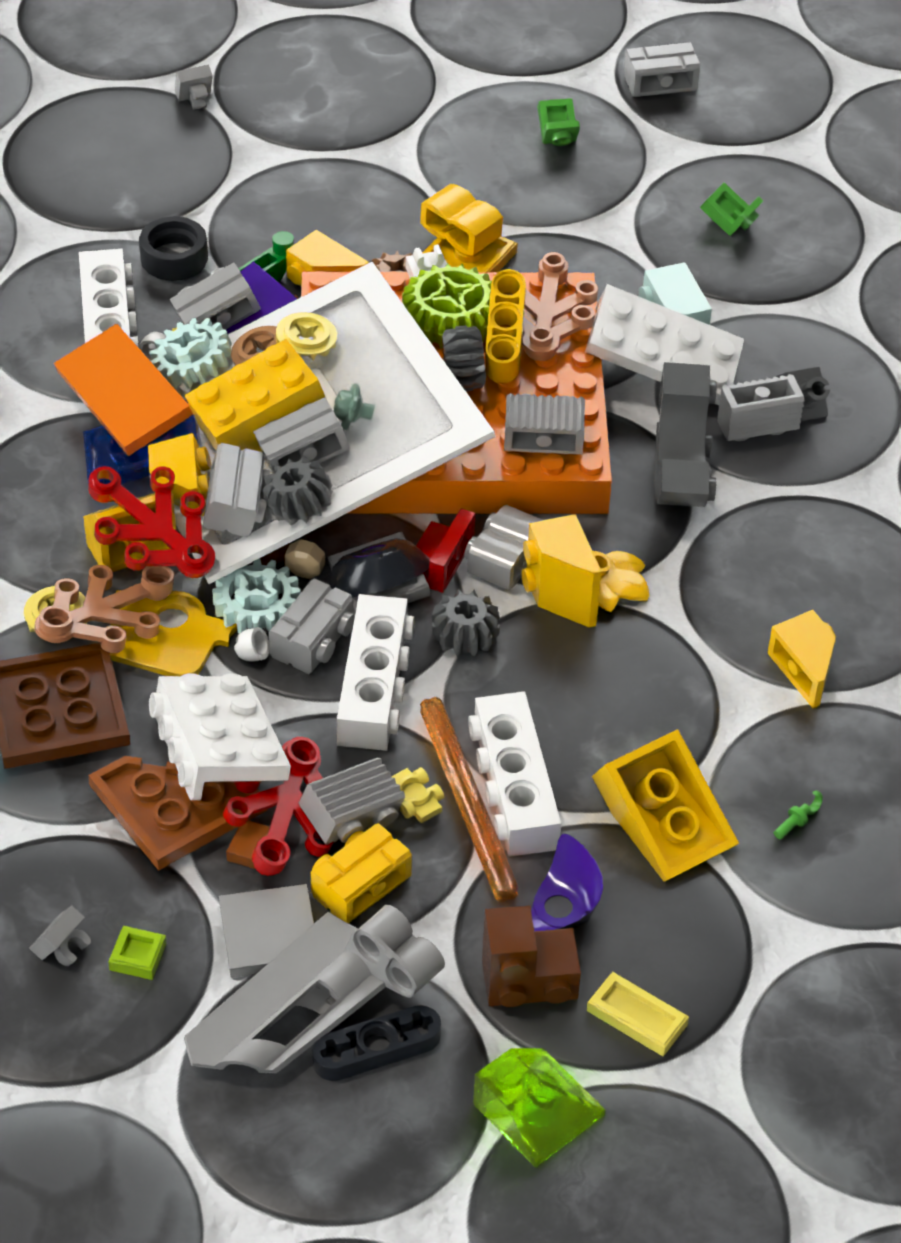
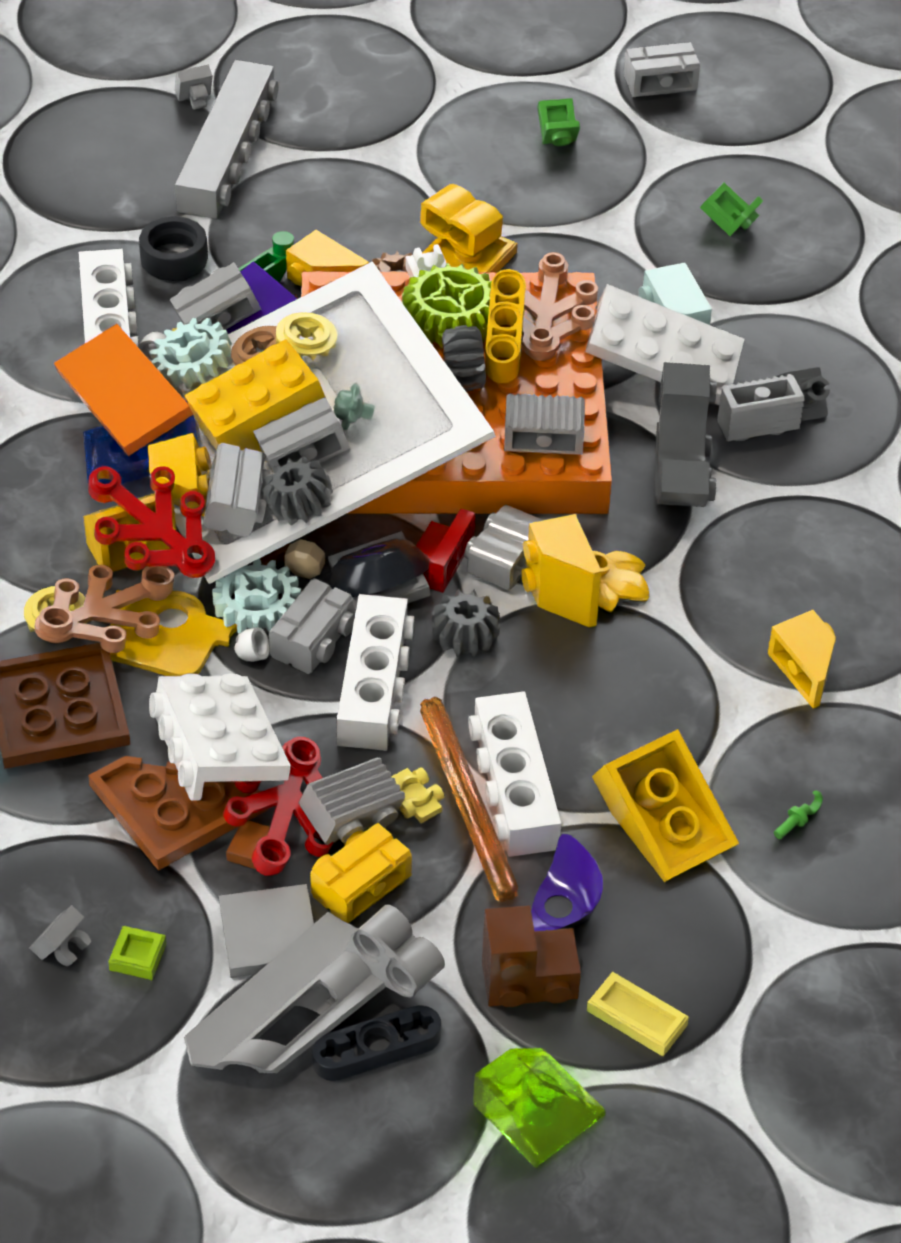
none -> brick [175,60,279,219]

